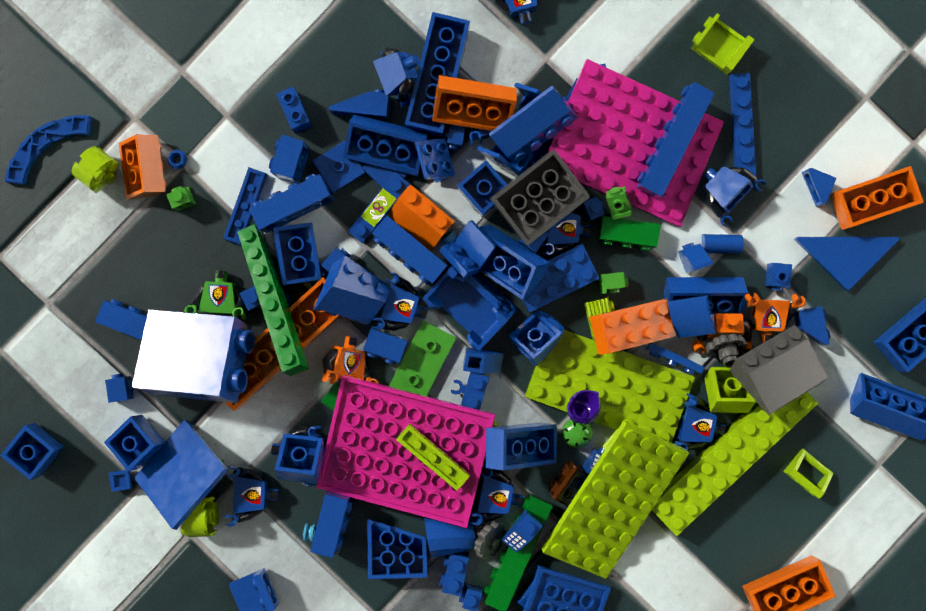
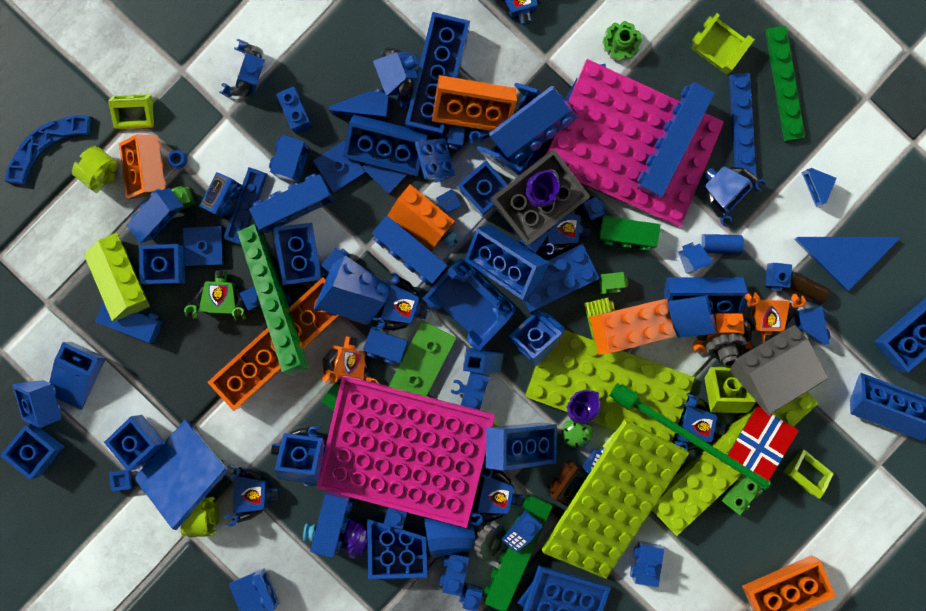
blue brick [105,373,135,403] -> none
brick [132,310,255,403] -> none
plate [348,172,410,243] -> none
lime plate [396,423,470,491] -> none
blue bracket [439,220,497,278] -> none
bright green brick [606,186,632,220] -> none
blue plate [645,343,705,375] -> none
orange brick [830,166,924,230] -> none
none -> blue slope [12,380,61,428]
none -> blue slope [49,342,106,410]
none -> lime slope [84,233,150,322]
none -> lime tile [108,94,154,130]
none -> blue brick [126,188,183,244]
none -> blue brick [139,244,185,285]
none -> blue plate [183,226,224,266]
none -> blue slope [200,172,241,218]
none -> blue torso [219,39,265,98]
none -> dark purple hair [342,520,368,558]
none -> blue brick [384,507,407,530]
none -> blue tile [436,189,462,214]
none -> dark purple hair [526,170,560,208]
none -> bright green plant [602,21,642,61]
none -> flag [609,383,799,490]
none -> blue brick [630,541,664,587]
none -> bright green brick [718,475,762,515]
none -> green plate [765,26,805,142]
none -> dark brown brick [784,272,830,305]

